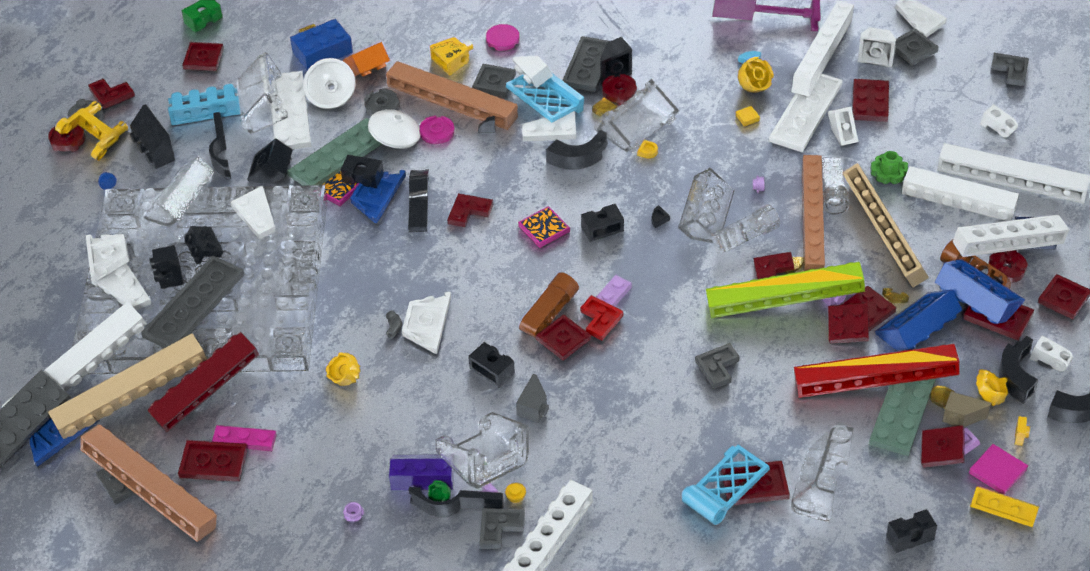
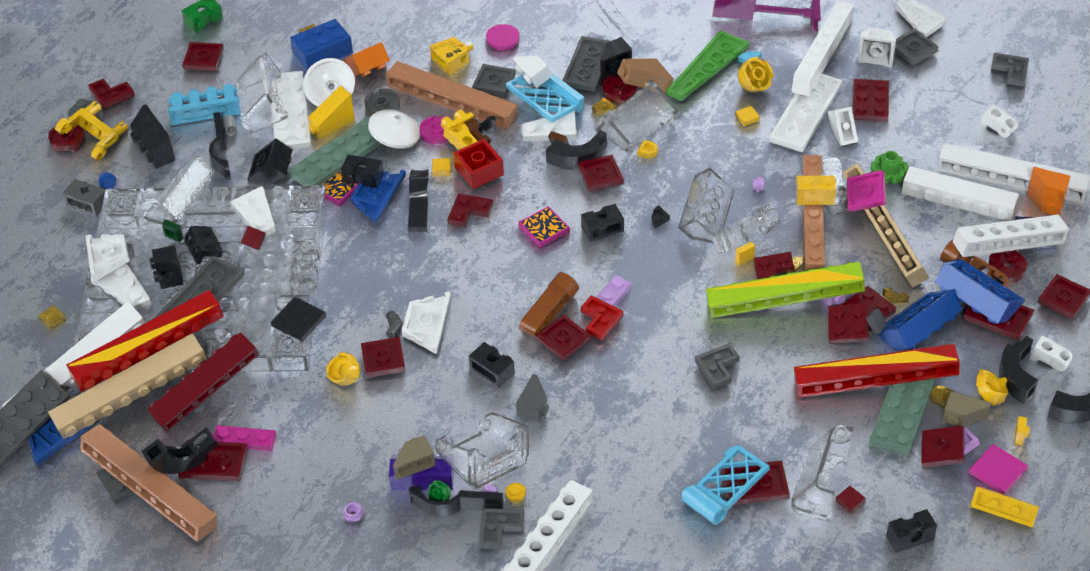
none -> clear yellow plate [38,305,66,331]
none -> dark grey brick [62,179,109,216]
none -> red brick [66,290,224,392]
none -> black arch [141,427,219,474]
none -> dark green tile [162,219,184,243]
none -> light grey hinge [222,115,237,135]
none -> dark red tile [241,226,266,250]
none -> black tile [271,297,326,342]
none -> yellow slope [308,86,355,139]
none -> dark red plate [361,337,406,378]
none -> dark tan slope [393,435,435,480]
none -> yellow tile [432,158,451,177]
none -> yellow hips [440,109,491,150]
none -> red brick [453,138,504,189]
none -> reddish brown tile [548,131,570,145]
none -> dark red plate [578,155,624,192]
none -> medium nougat slope [617,58,674,93]
none -> bright green wing [667,30,749,101]
none -> yellow tile [735,242,755,266]
none -> yellow slope [795,175,836,205]
none -> dark red tile [835,486,866,514]
none -> dark pink tile [847,170,886,212]
none -> dark grey tile [866,308,887,335]
none -> orange slope [1027,167,1071,216]

